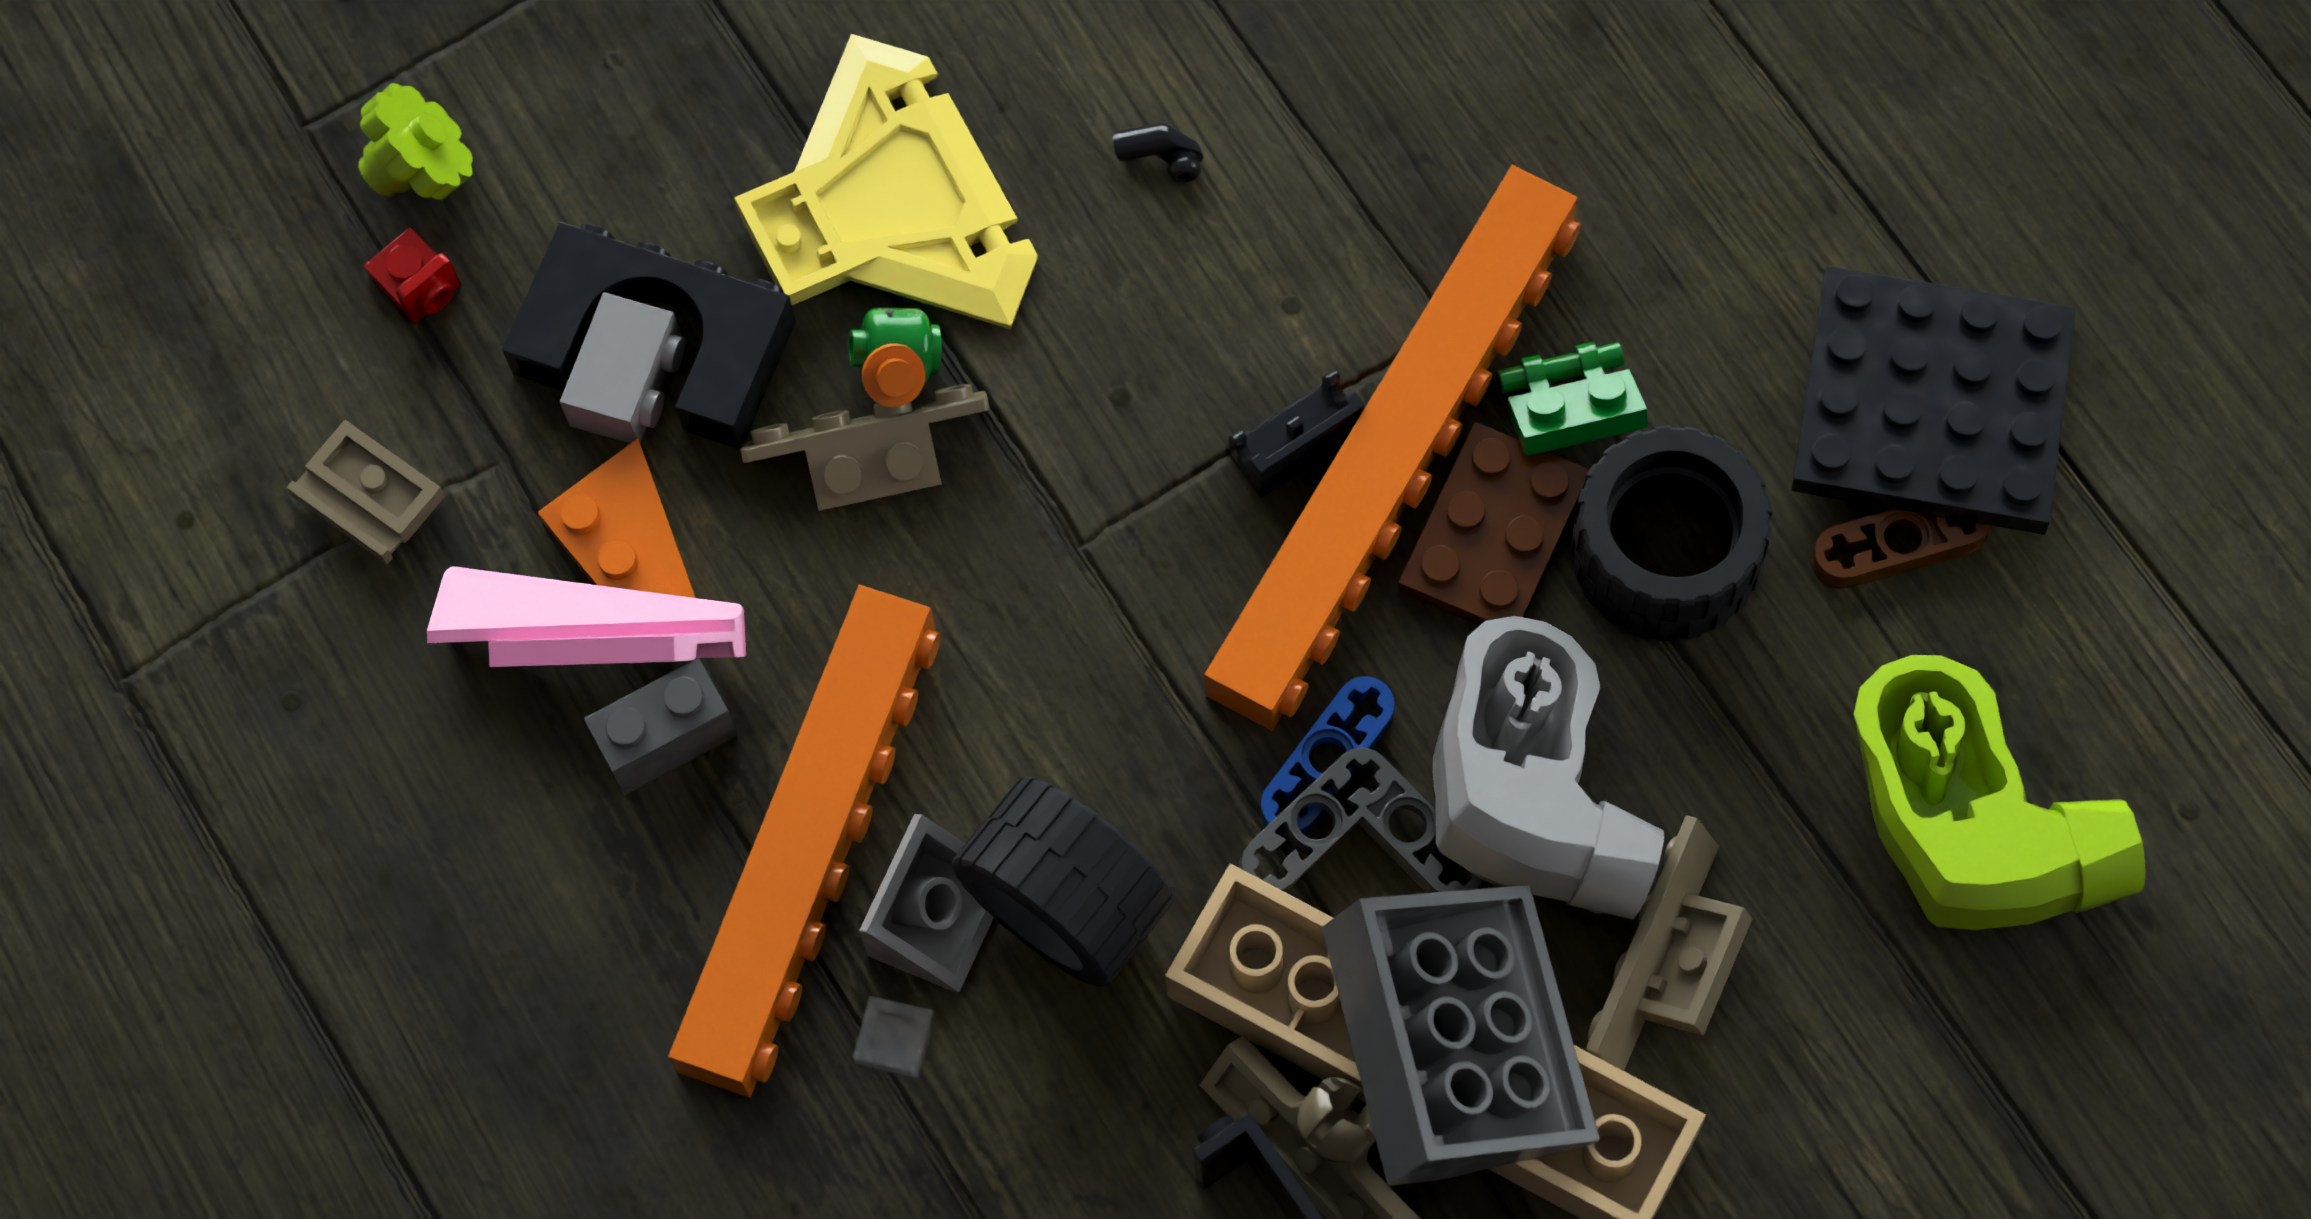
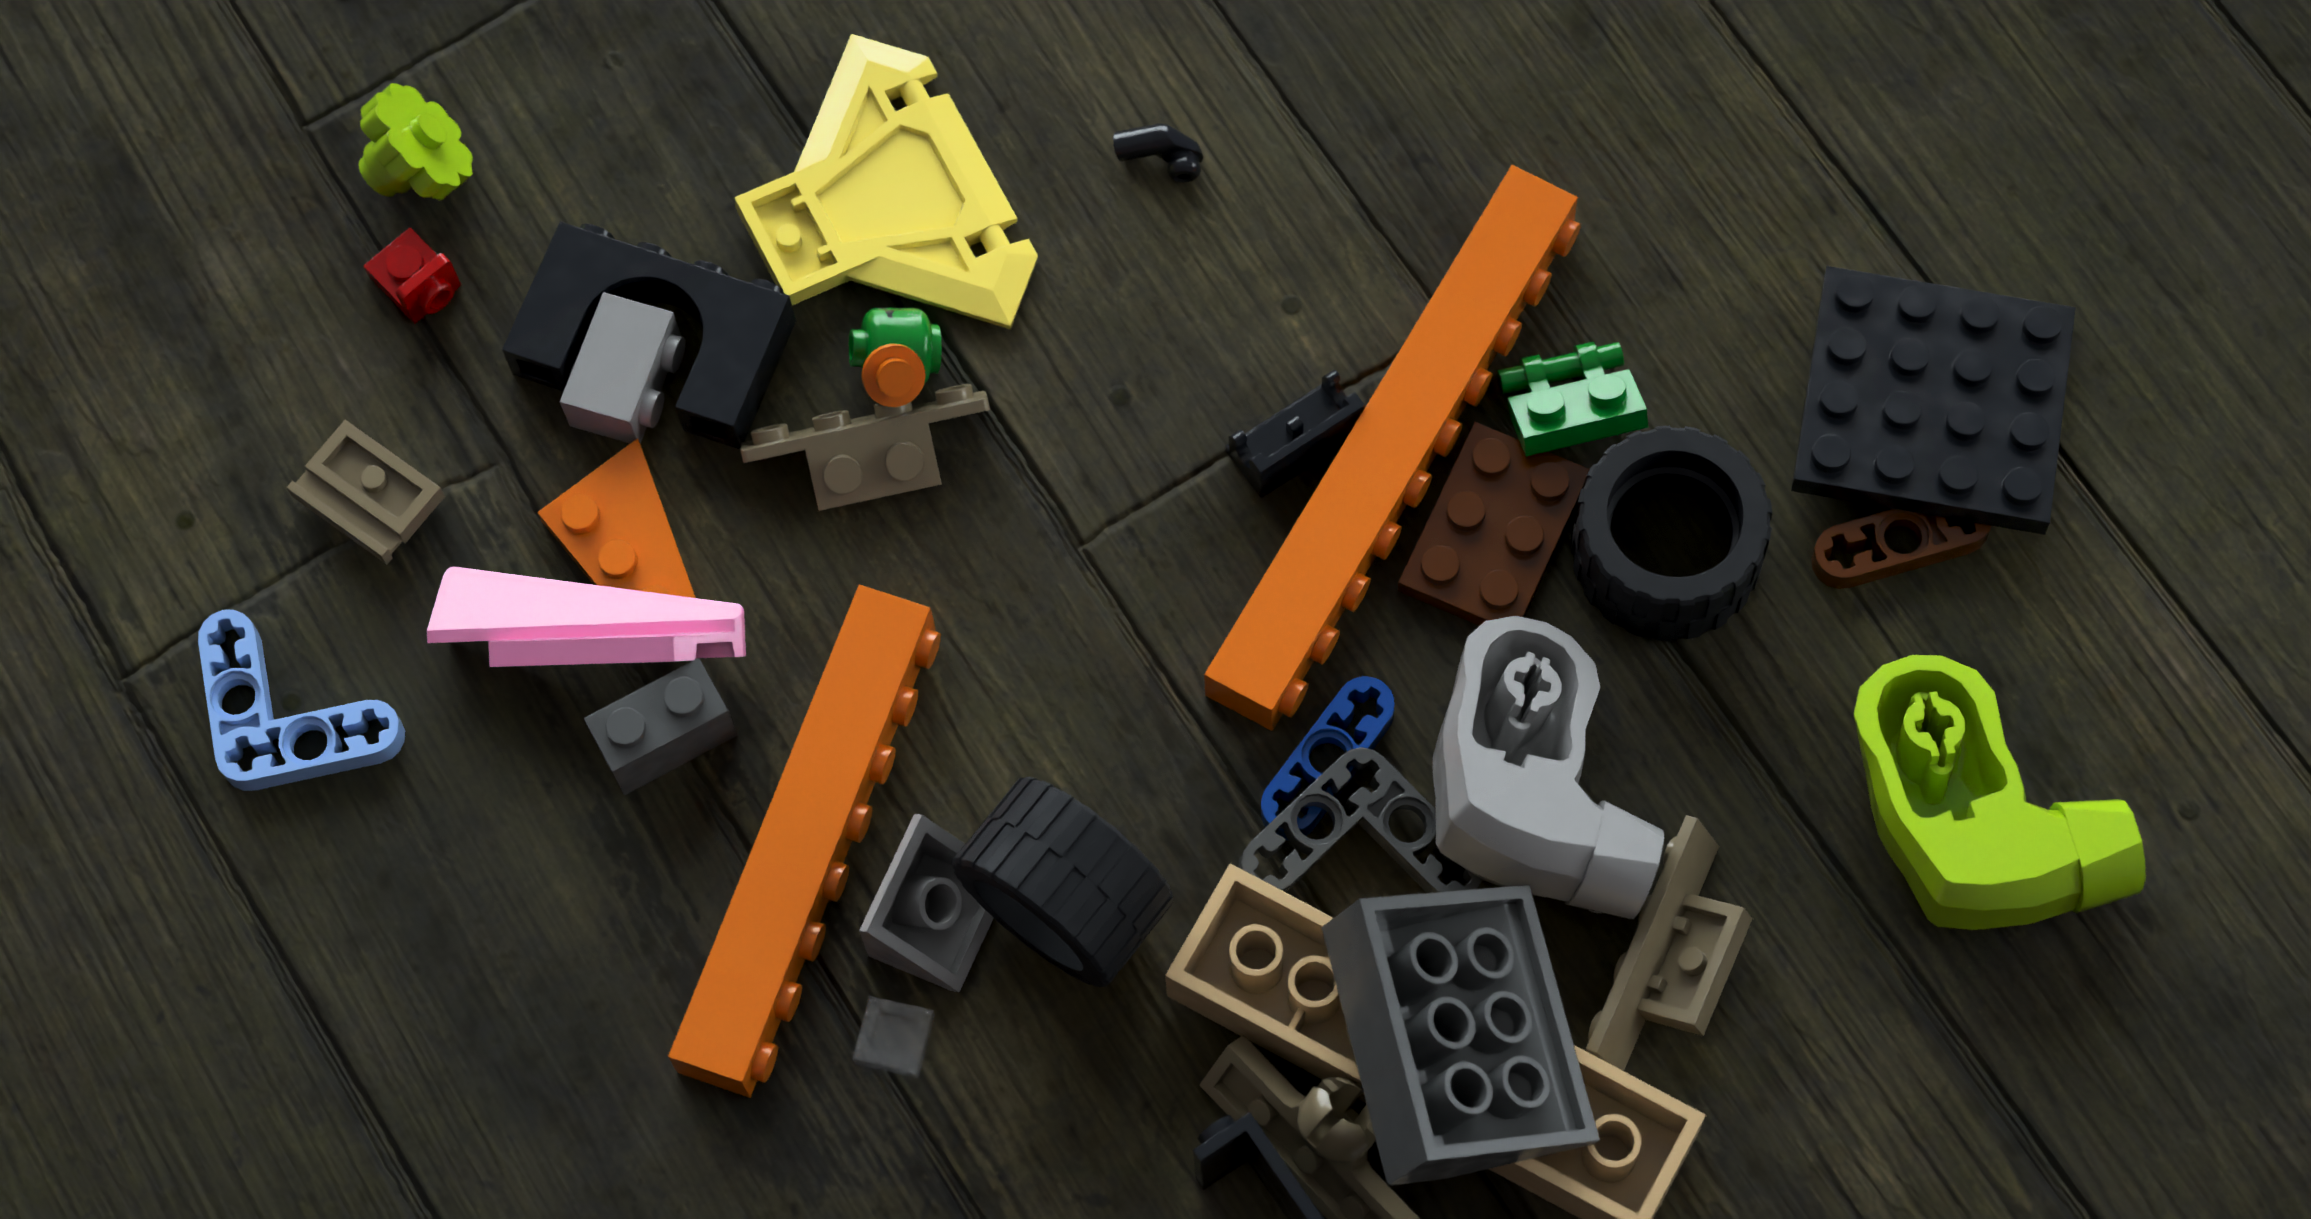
none -> light blue beam [198,610,405,791]

